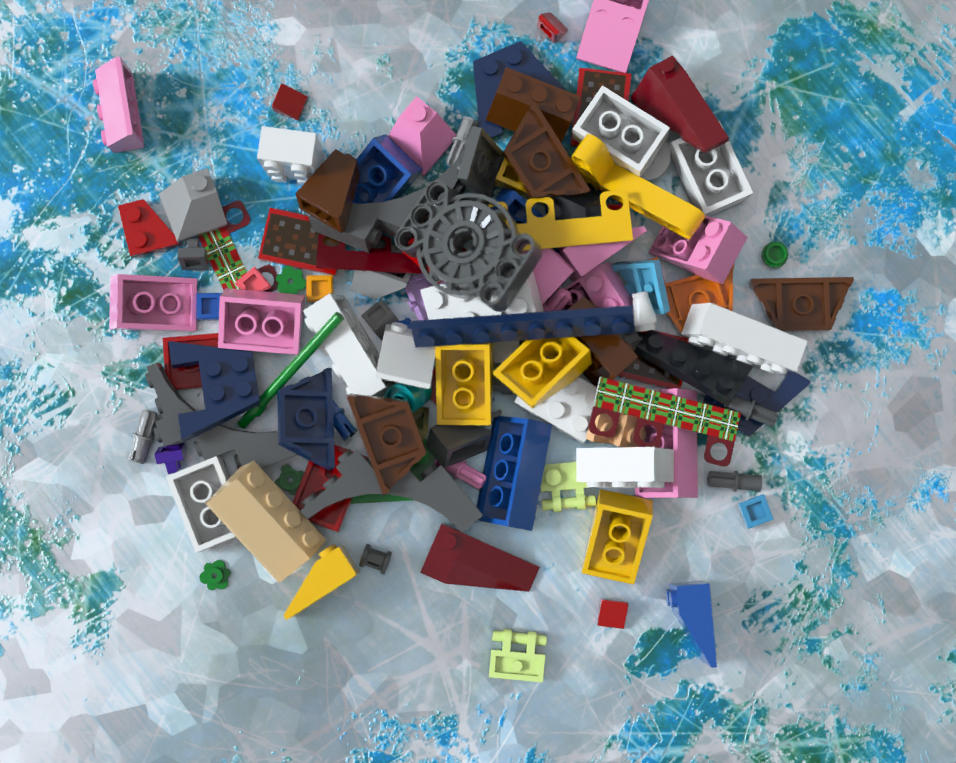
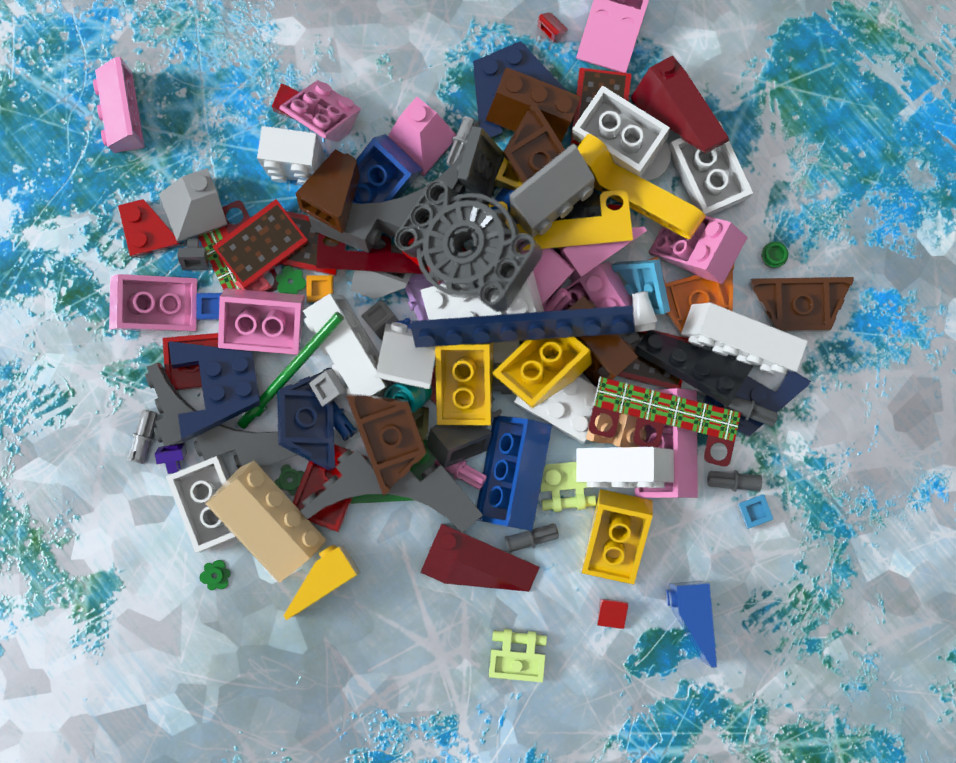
dark grey bush [359,544,392,575] -> none
none -> tile [212,199,309,290]
none -> bright pink slope [279,80,361,142]
none -> light grey tile [309,368,346,407]
none -> dark grey axle [505,524,559,553]
none -> light grey slope [510,144,595,238]

